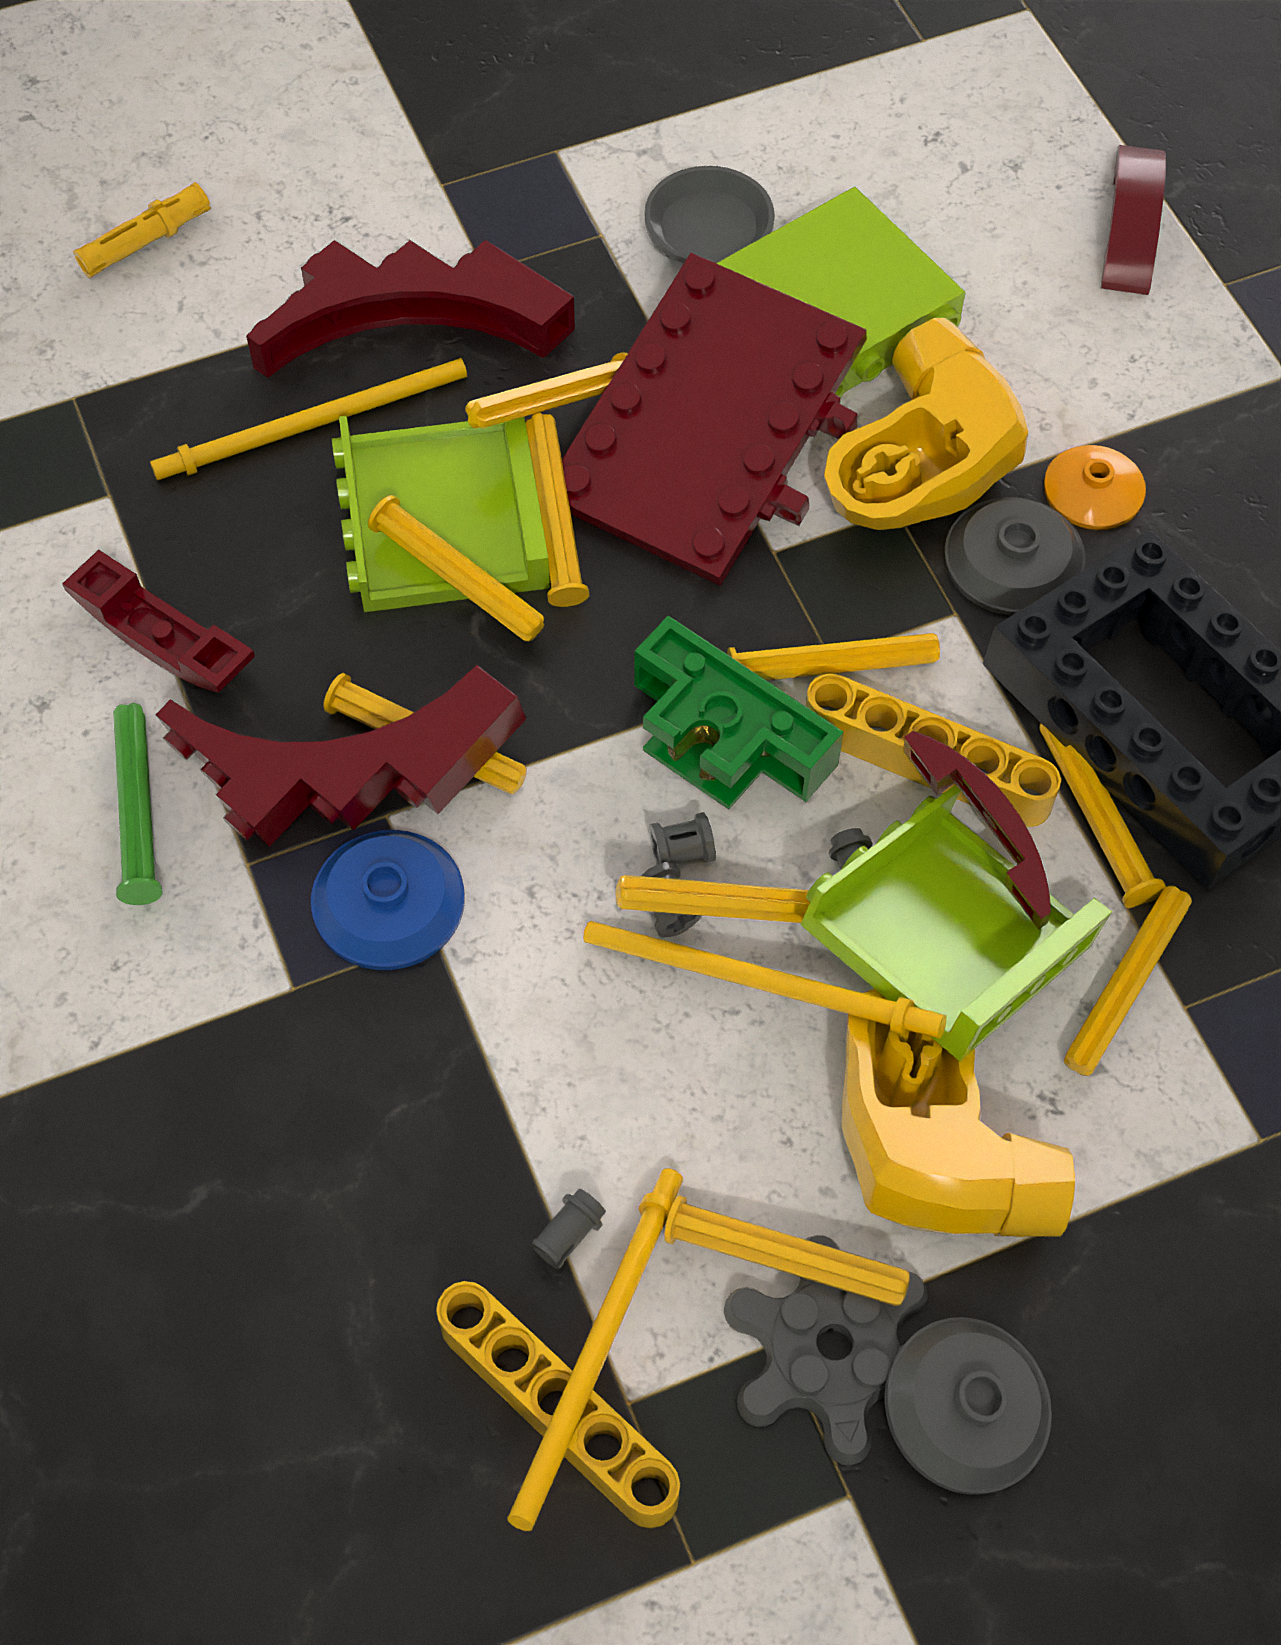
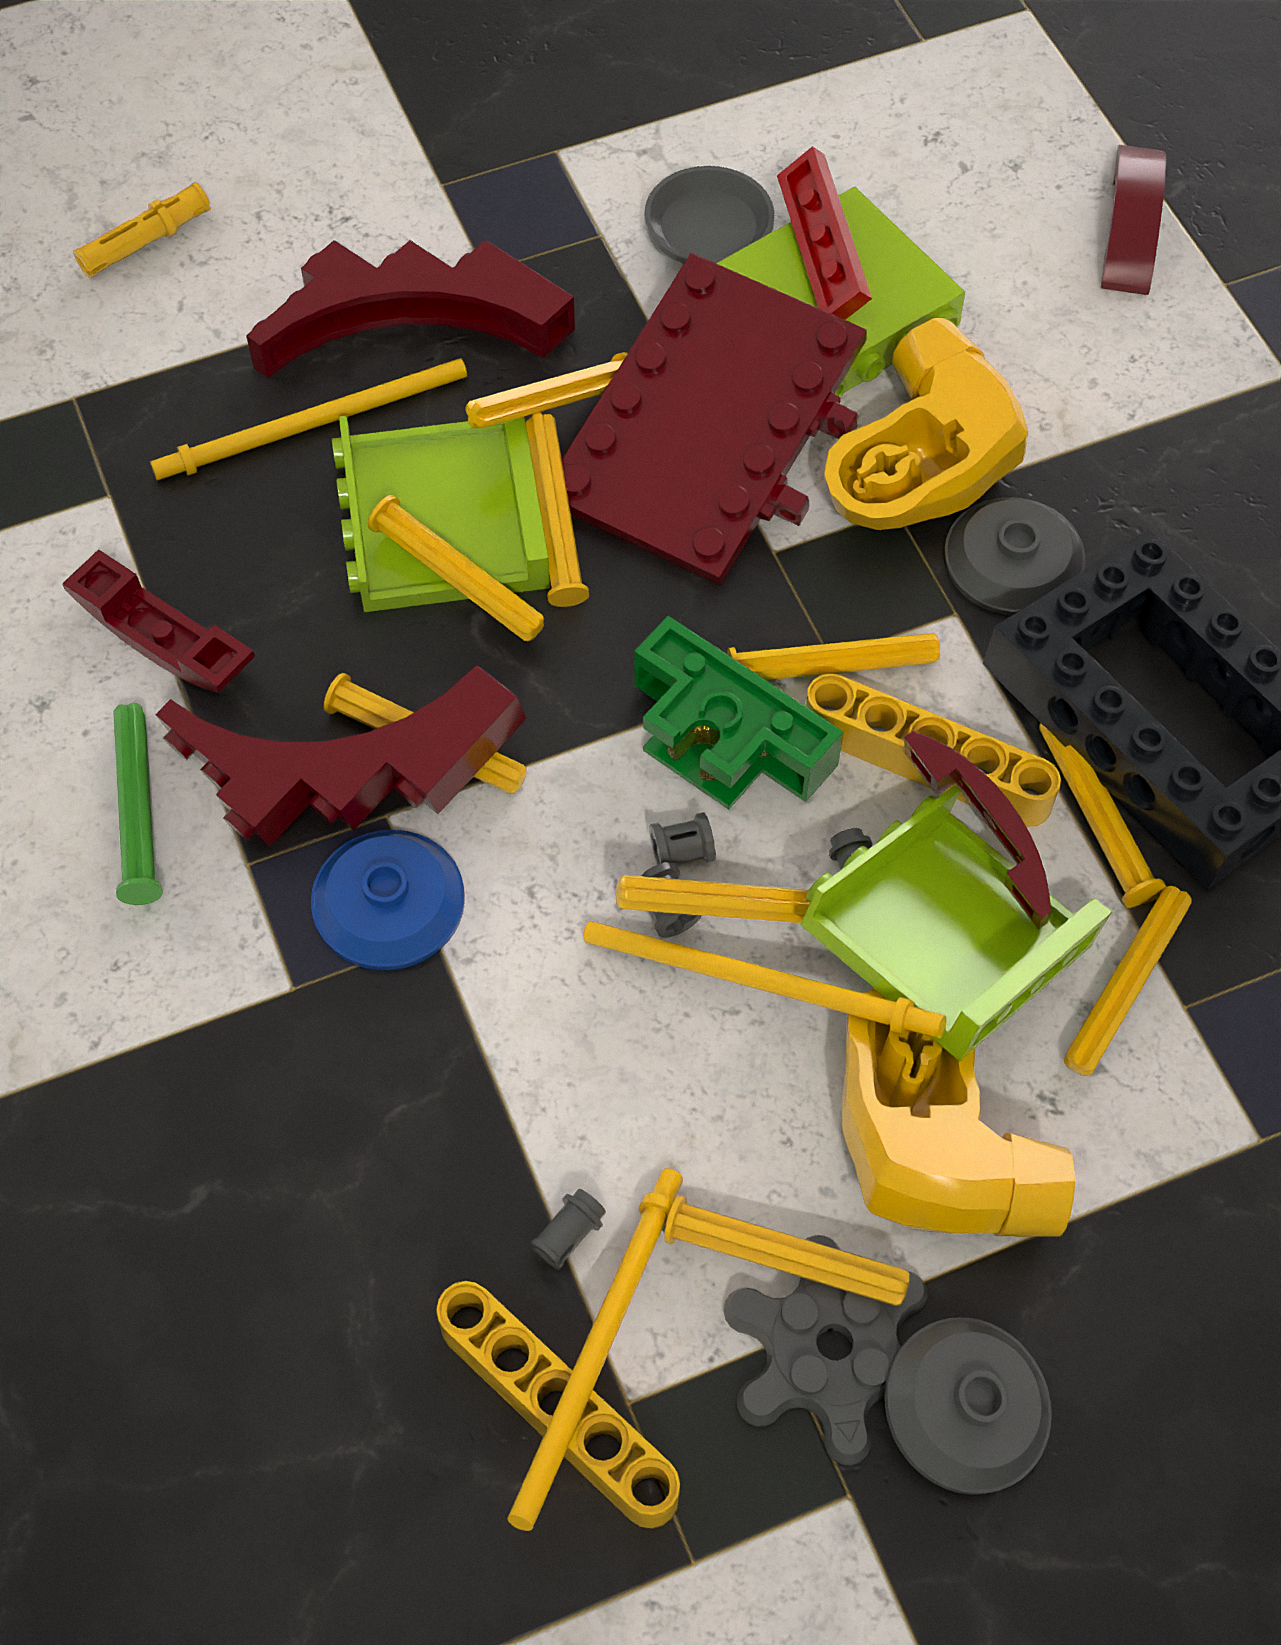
light orange dish [1043,445,1146,530] -> none
none -> red plate [777,146,872,320]

